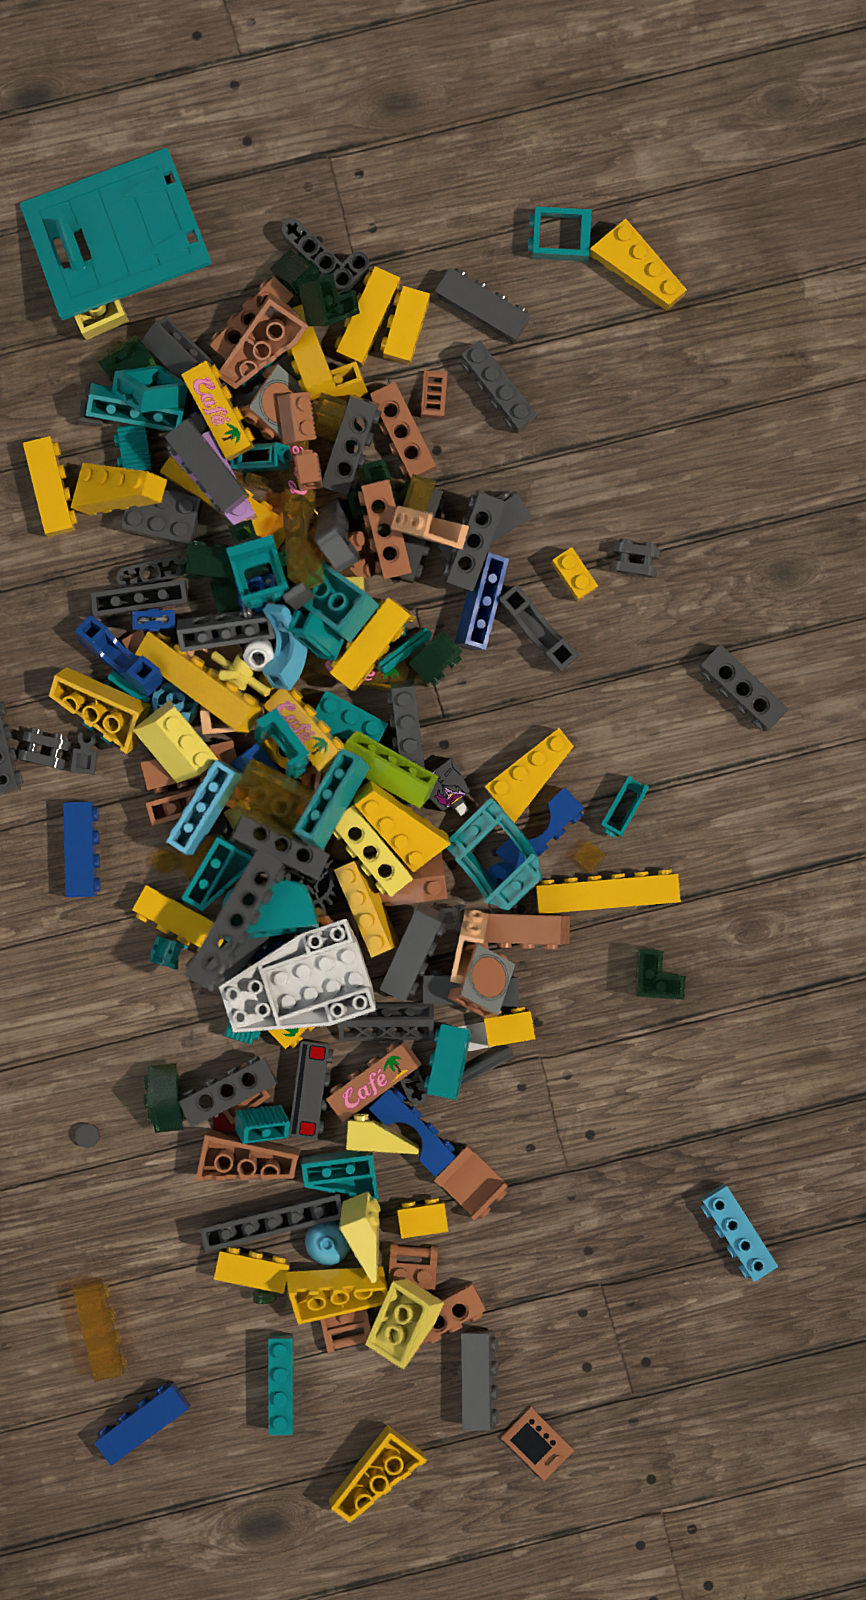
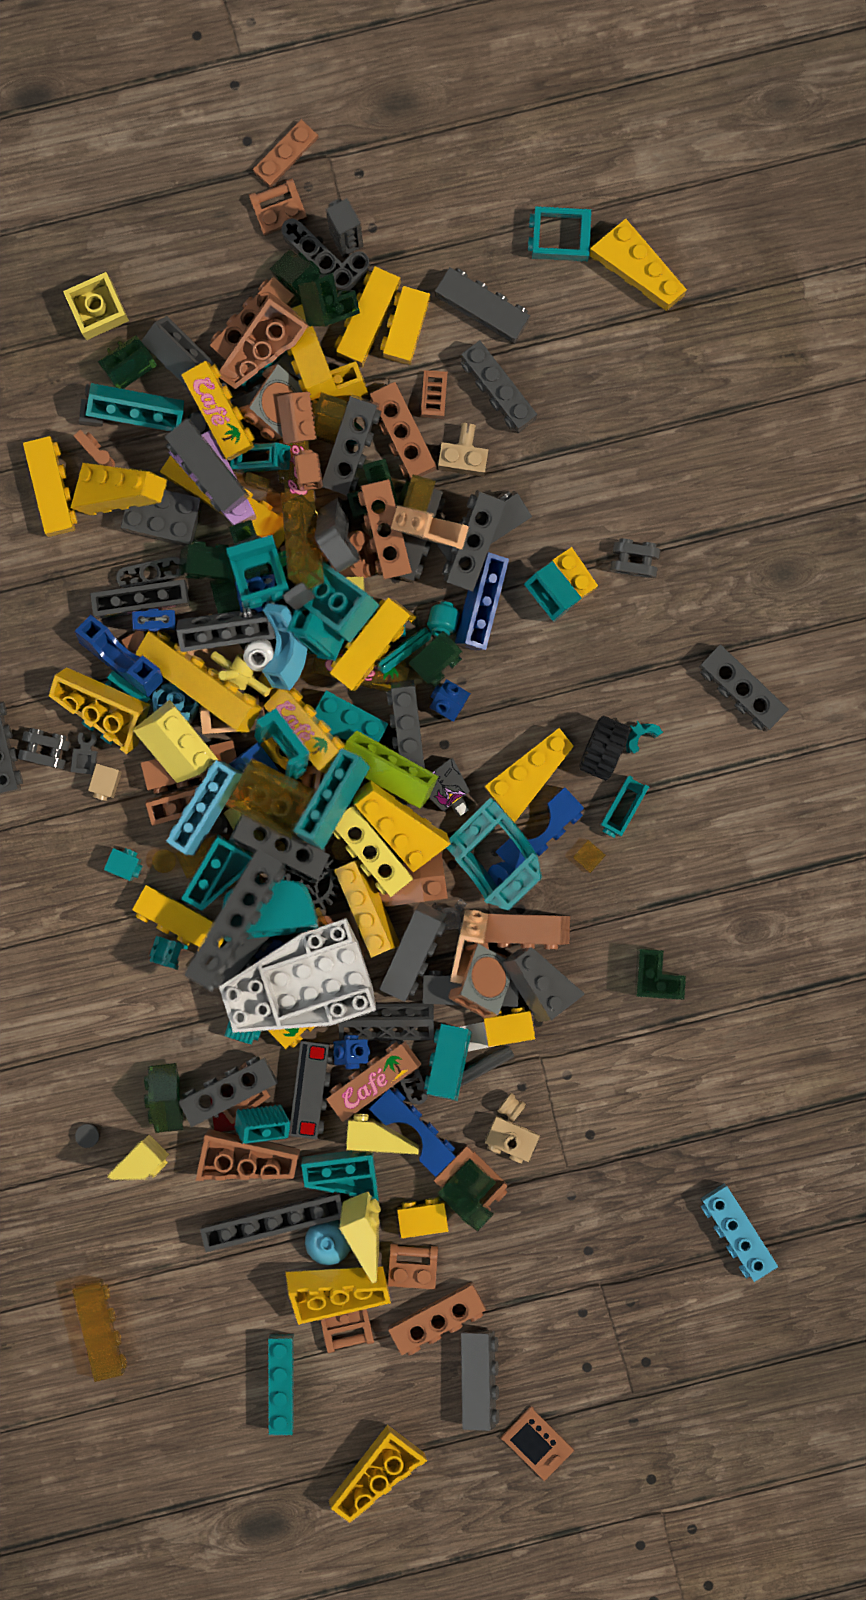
teal door [20,148,212,320] -> none
blue brick [63,802,101,897] -> none
blue brick [94,1382,190,1466] -> none
teal window [111,365,188,413] -> none
teal brick [114,425,154,473] -> none
yellow brick [214,1246,291,1294] -> none
clear green tile [252,1289,277,1304] -> none
light yellow slope [365,1279,444,1369] -> none
dark grey arch [499,584,579,673] -> none
yellow brick [536,869,681,914] -> none
none -> nougat plate [74,429,116,467]
none -> tan brick [88,764,122,801]
none -> teal brick [104,848,143,881]
none -> light yellow slope [108,1135,169,1180]
none -> nougat plate [249,179,307,235]
none -> nougat plate [253,119,319,188]
none -> dark grey brick [326,198,363,258]
none -> blue brick [333,1035,370,1069]
none -> teal head [427,601,460,638]
none -> blue brick [429,679,471,722]
none -> tan brick [438,423,488,477]
none -> clear green brick [438,1158,496,1232]
none -> tan brick [485,1115,540,1164]
none -> tan wheel [497,1093,526,1122]
none -> dark grey wedge [501,947,585,1022]
none -> teal slope [524,561,582,622]
none -> black tyre [579,715,630,781]
none -> teal piece [626,720,663,755]

